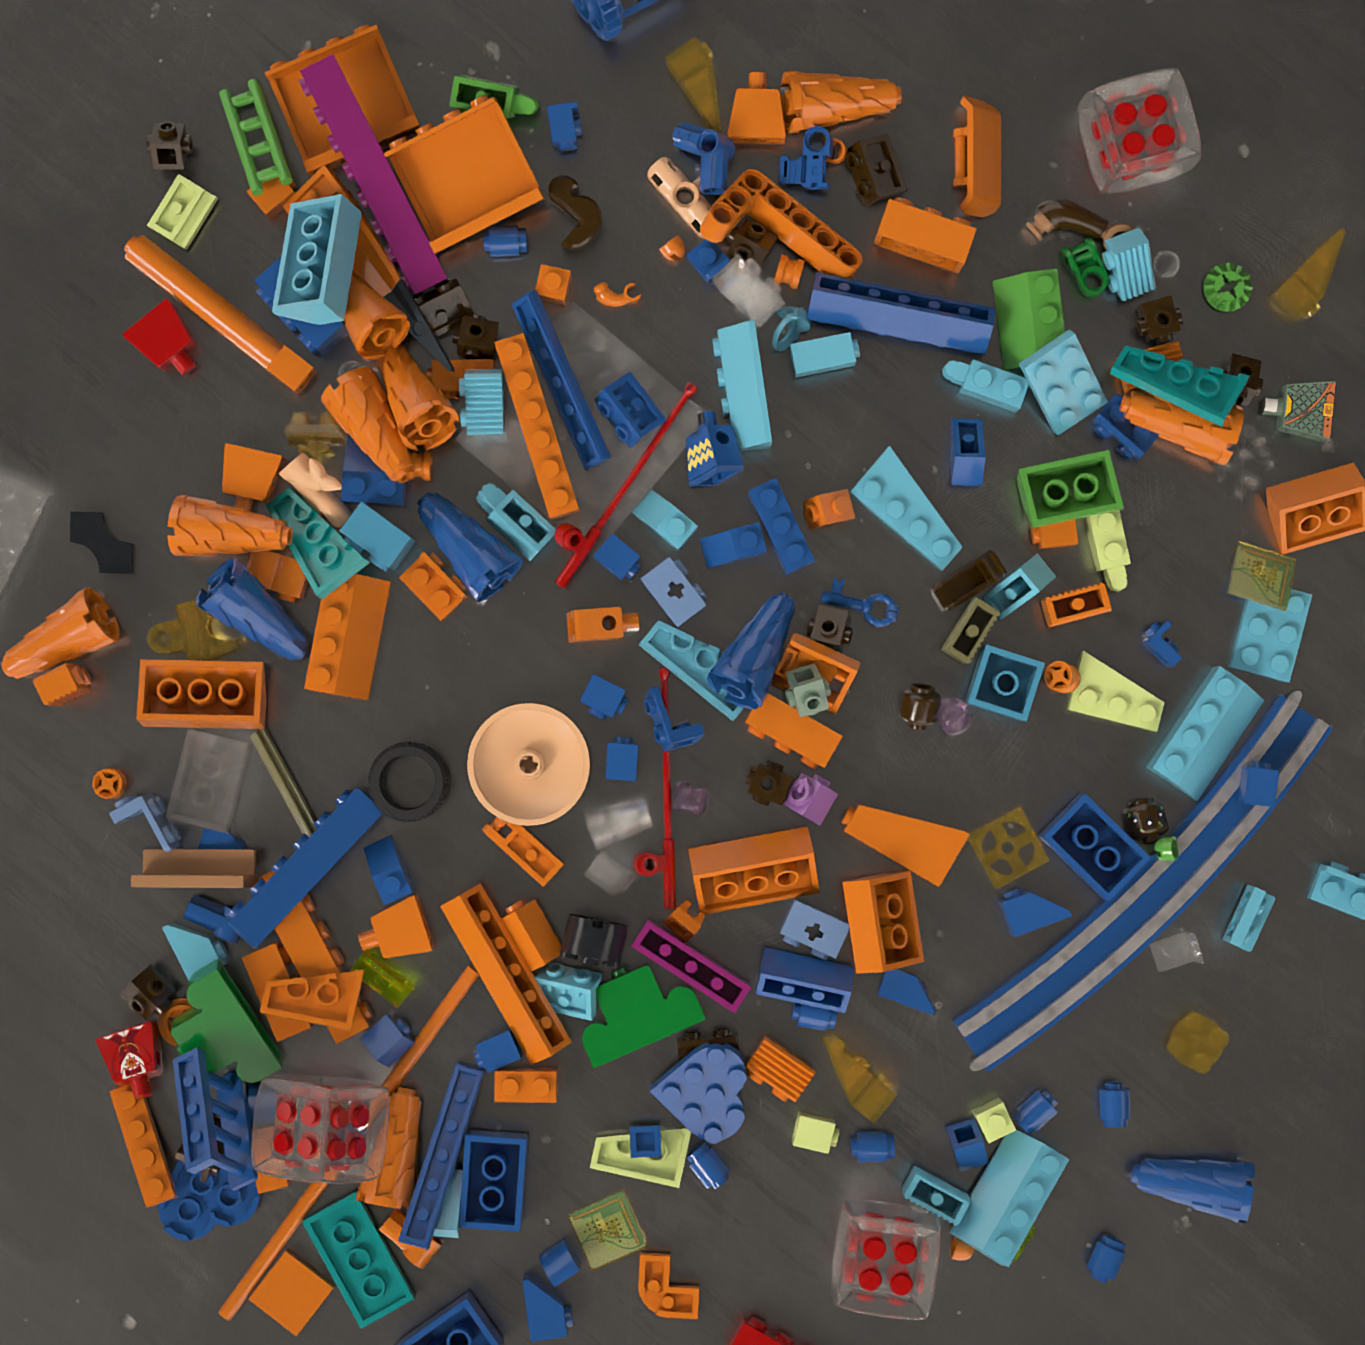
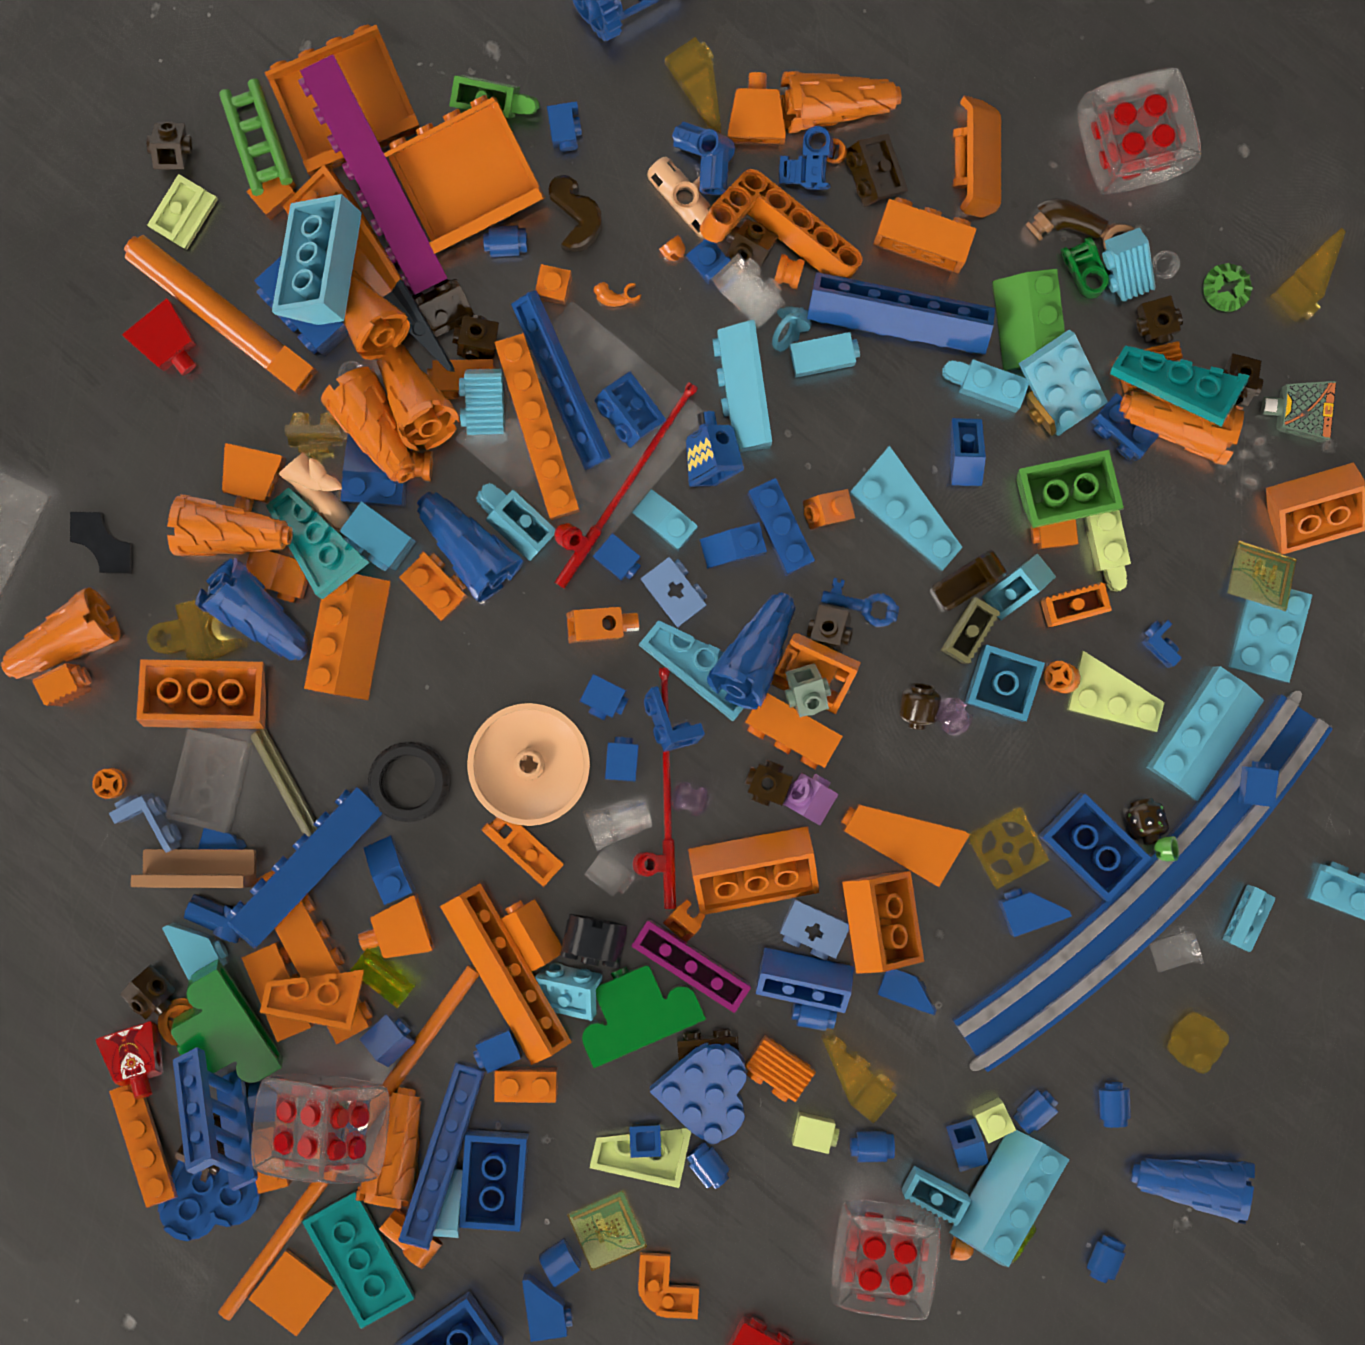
none -> pearl gold bracket [1026,391,1056,436]

